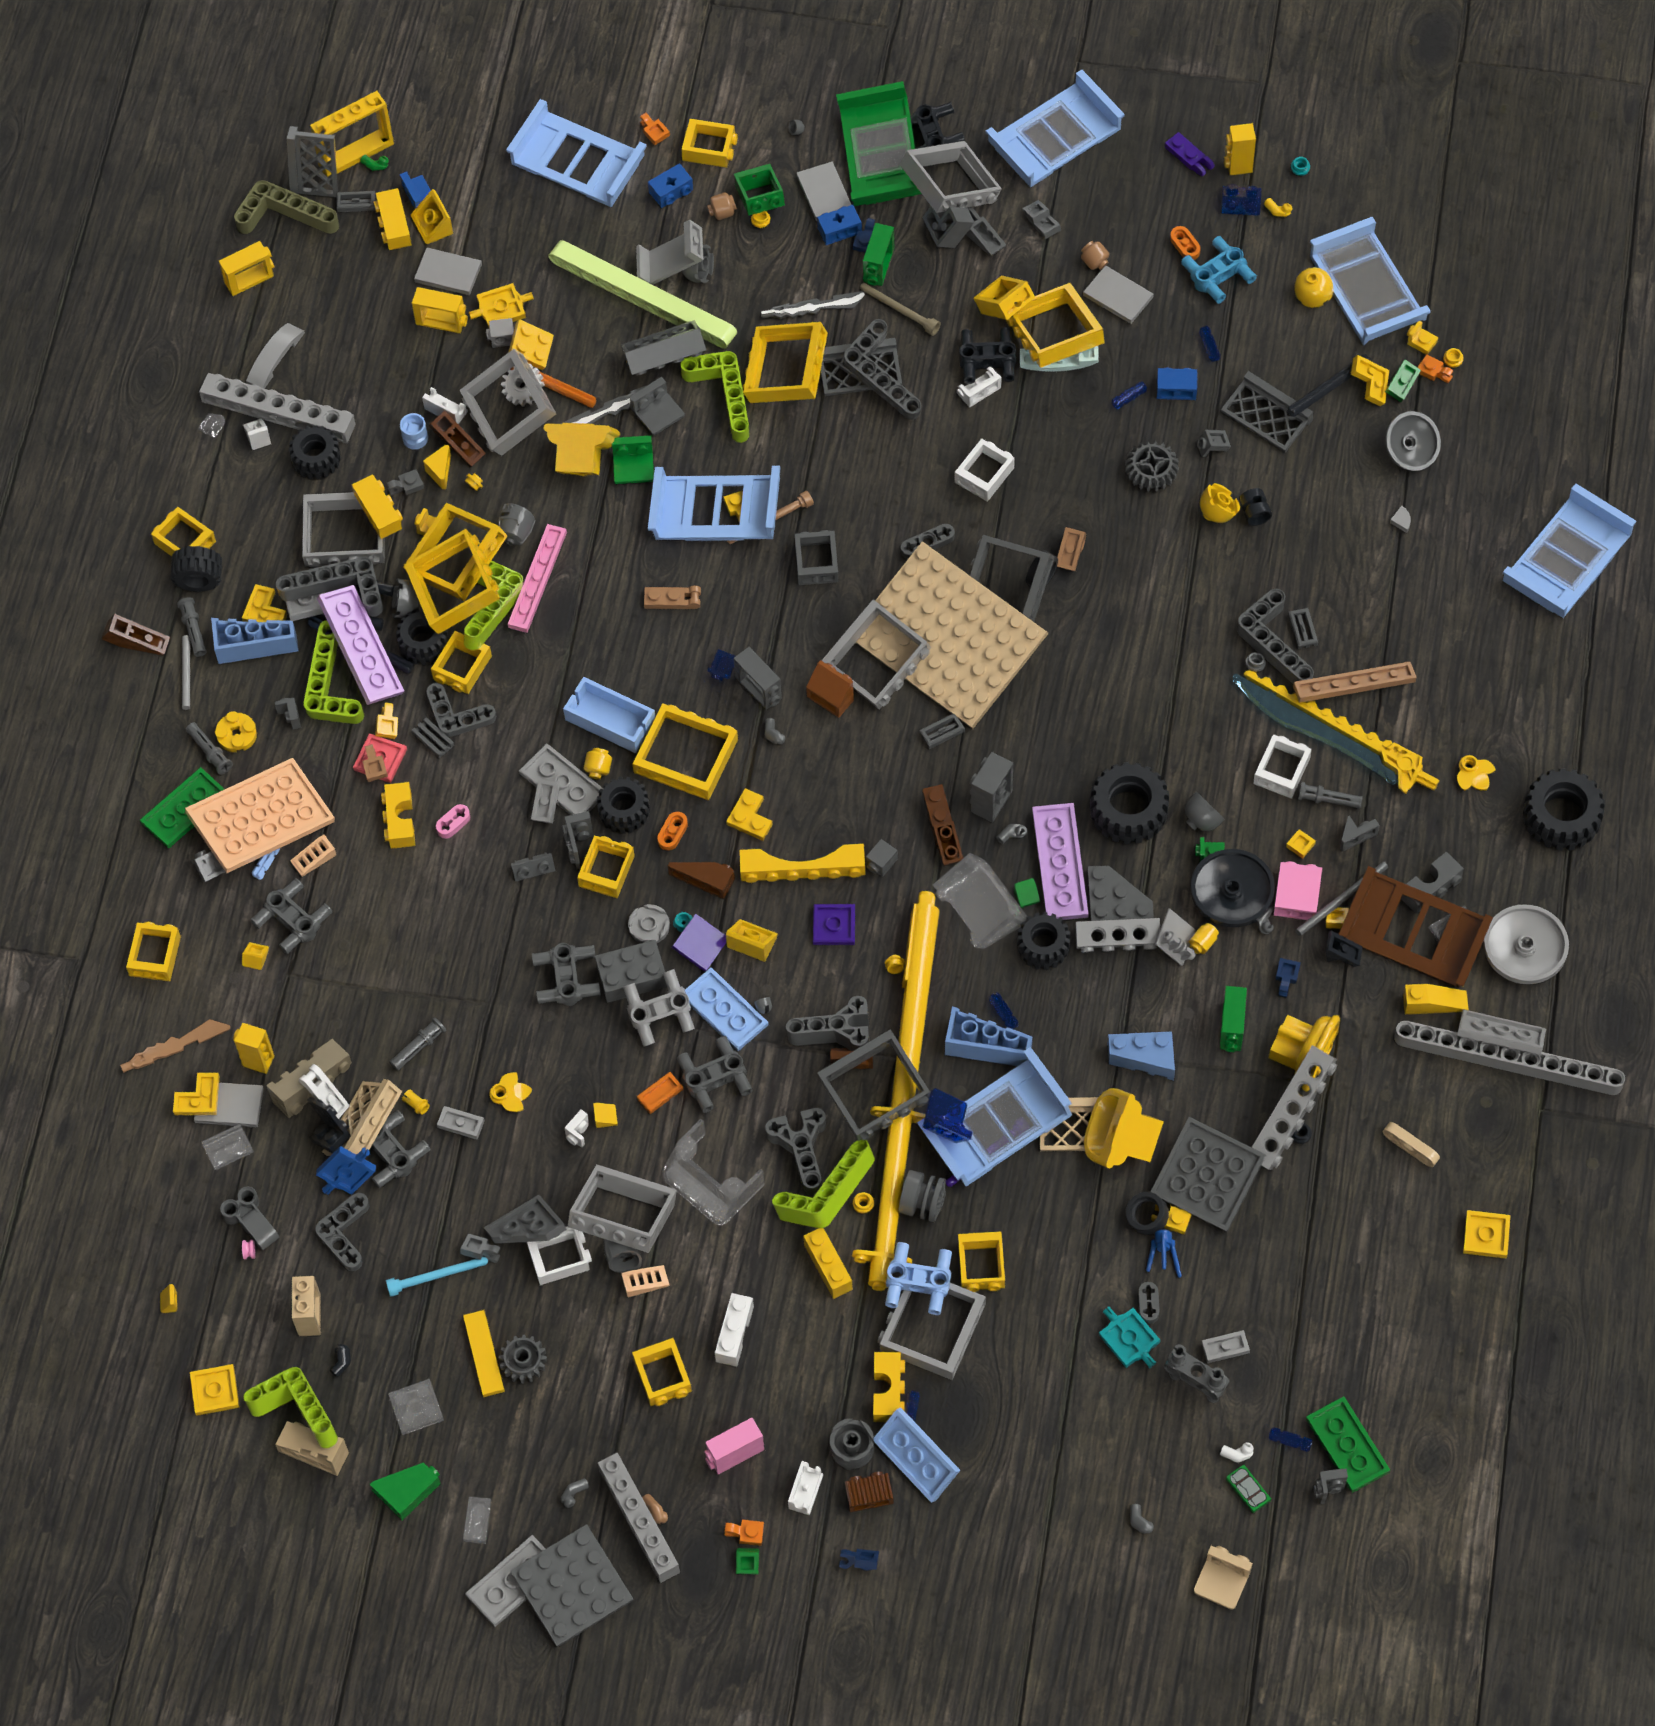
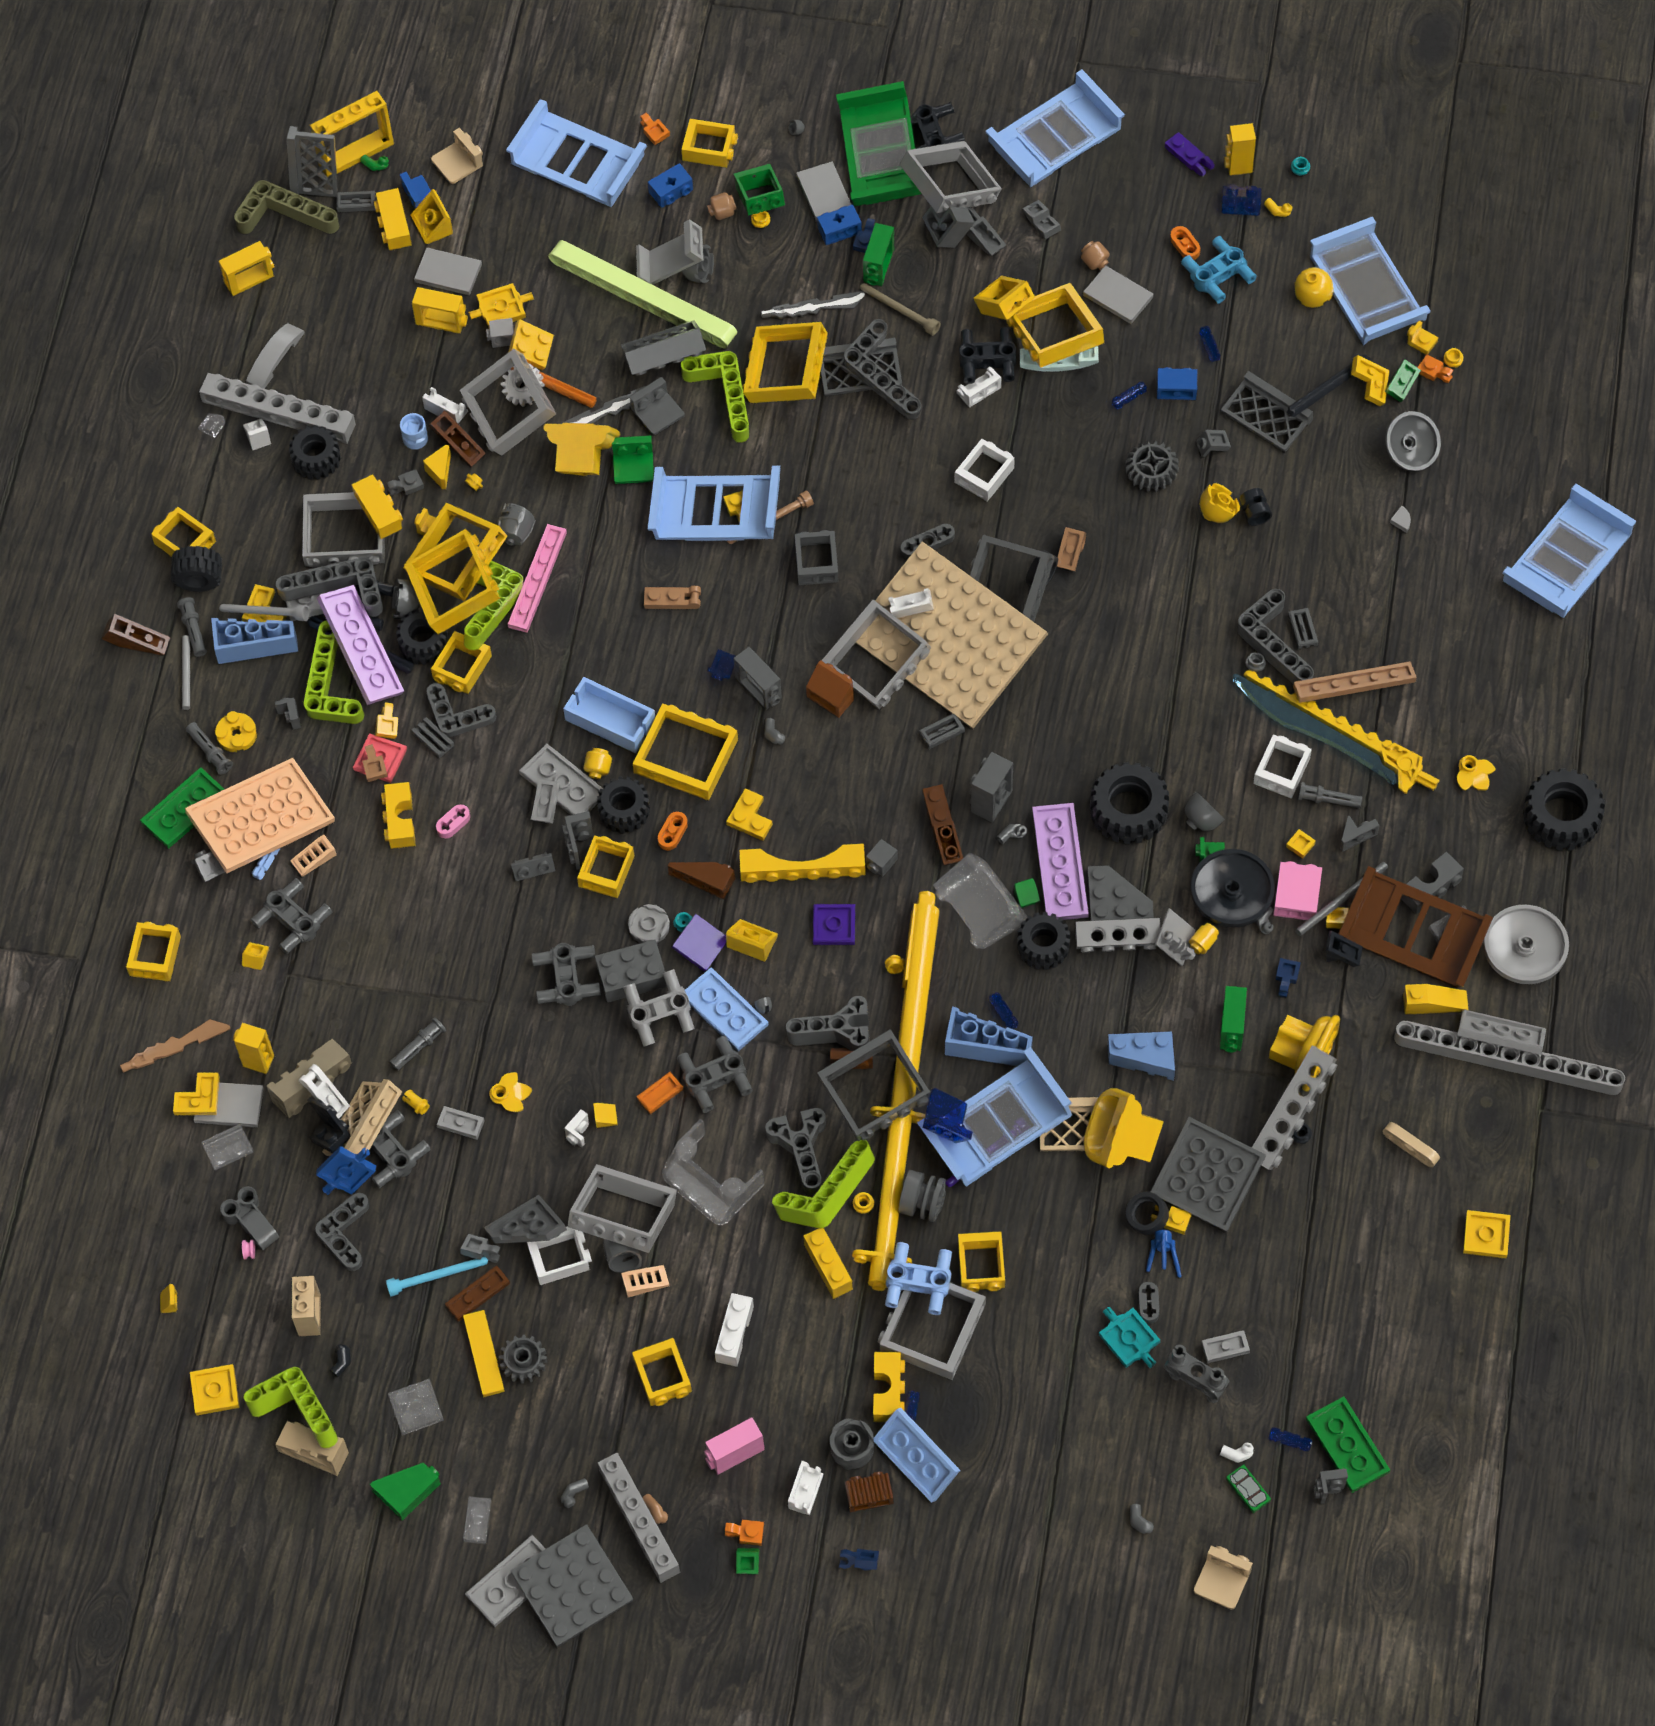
none -> light grey piece [219,604,310,621]
none -> tan bracket [431,128,483,184]
none -> reddish brown tile [445,1265,510,1322]
none -> white hinge [888,588,934,618]

